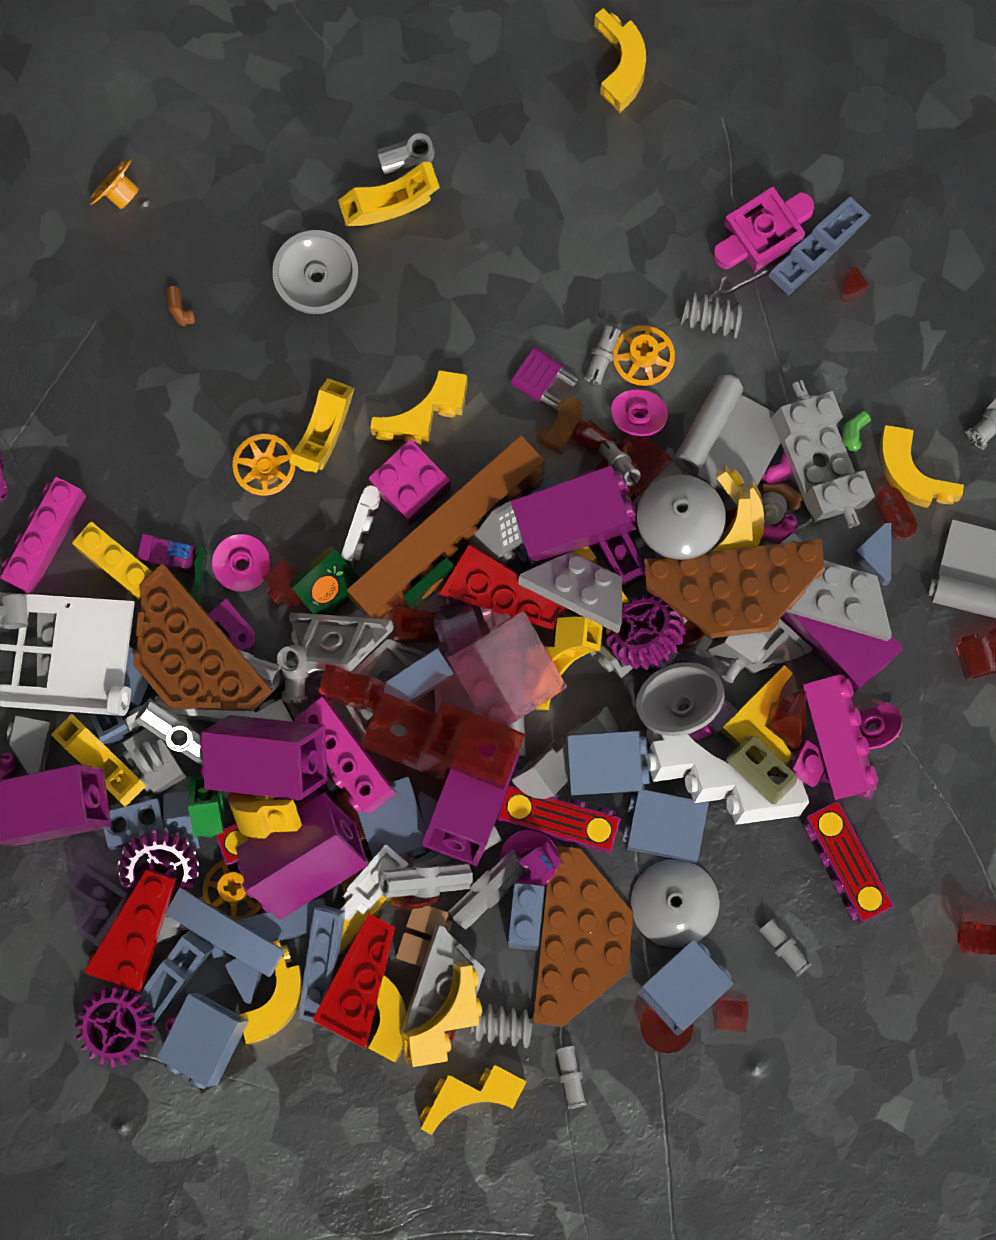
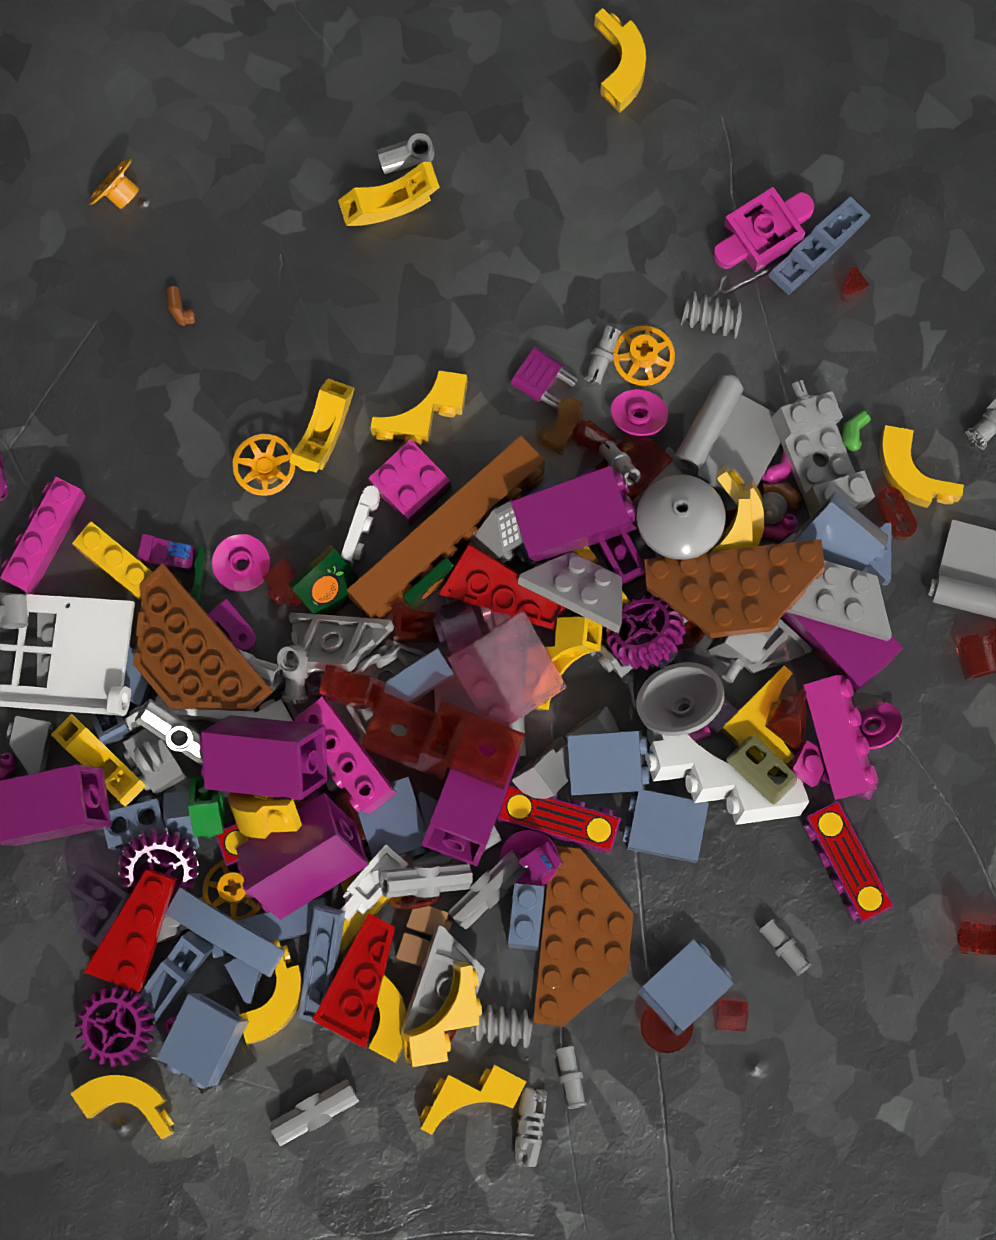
light grey dish [273,230,358,314] -> none
light grey dish [631,859,719,948] -> none
none -> yellow arch [71,1075,175,1139]
none -> light grey piece [268,1079,359,1146]
none -> light grey plate [352,643,401,676]
none -> light grey hinge [515,1087,547,1167]
none -> sand blue brick [794,492,888,573]

